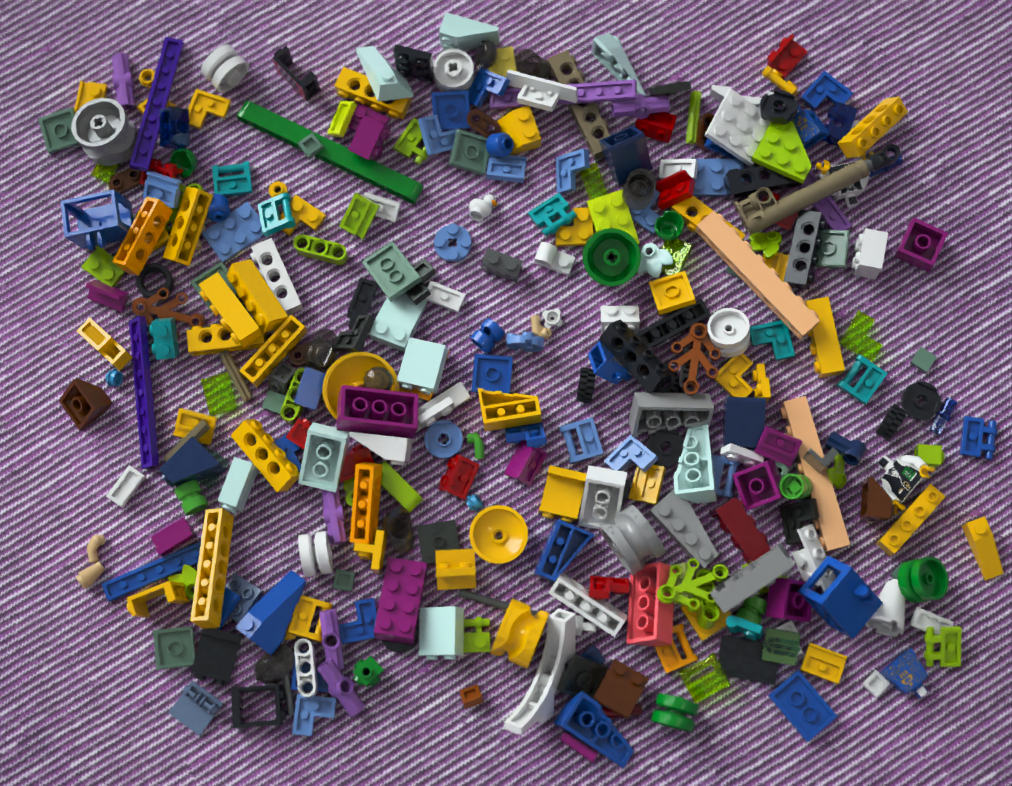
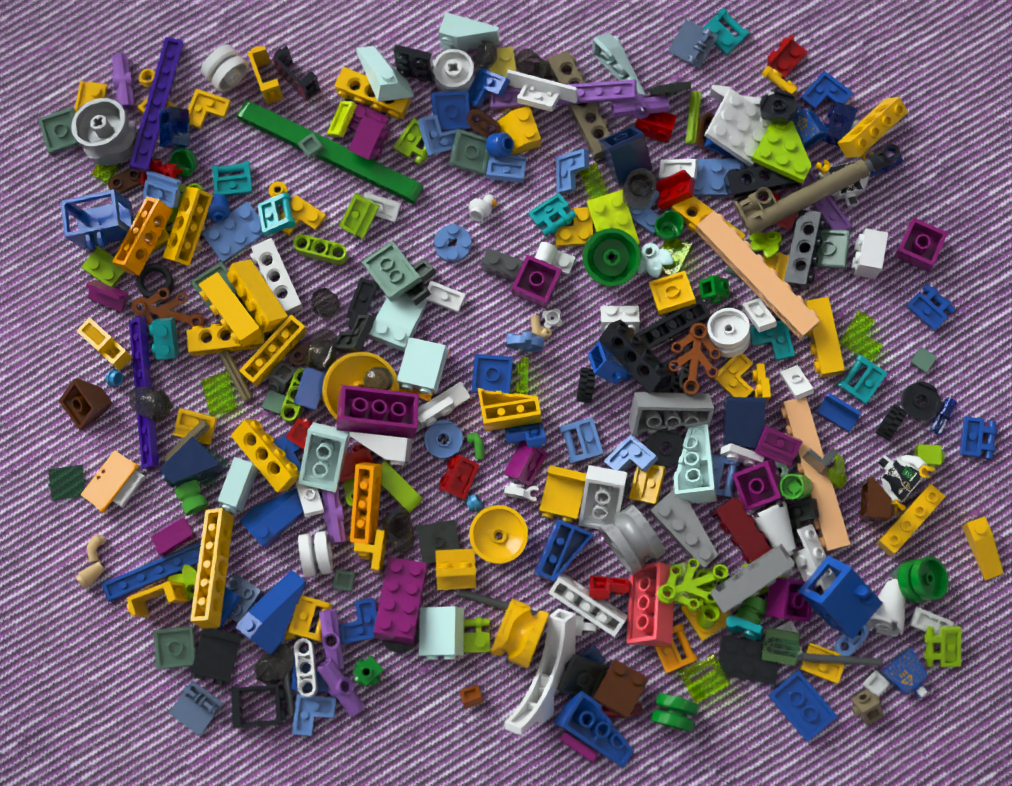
blue wheel [470,318,506,354] -> none
dark blue piece [824,432,867,466] -> none
none -> clear green piece [48,465,86,501]
none -> light orange door [81,450,140,513]
none -> clear smoke piece [129,386,174,422]
none -> blue wedge [239,488,323,549]
none -> yellow panel [247,46,284,105]
none -> white plate [296,481,324,517]
none -> clear smoke hair [311,288,340,319]
none -> white plate [504,483,539,502]
none -> magenta brick [511,255,562,309]
none -> clear neon green plate [516,357,529,395]
none -> sand blue hinge [668,19,718,69]
none -> green brick [699,275,730,304]
none -> teal plate [702,7,750,56]
none -> white plate [742,298,777,332]
none -> white cone [752,501,796,555]
none -> white plate [780,365,814,400]
none -> dark grey bar [801,653,883,666]
none -> blue panel [816,393,862,433]
none -> medium blue plate [834,625,869,656]
none -> dark tan brick [851,689,884,726]
none -> blue plate [906,283,956,332]

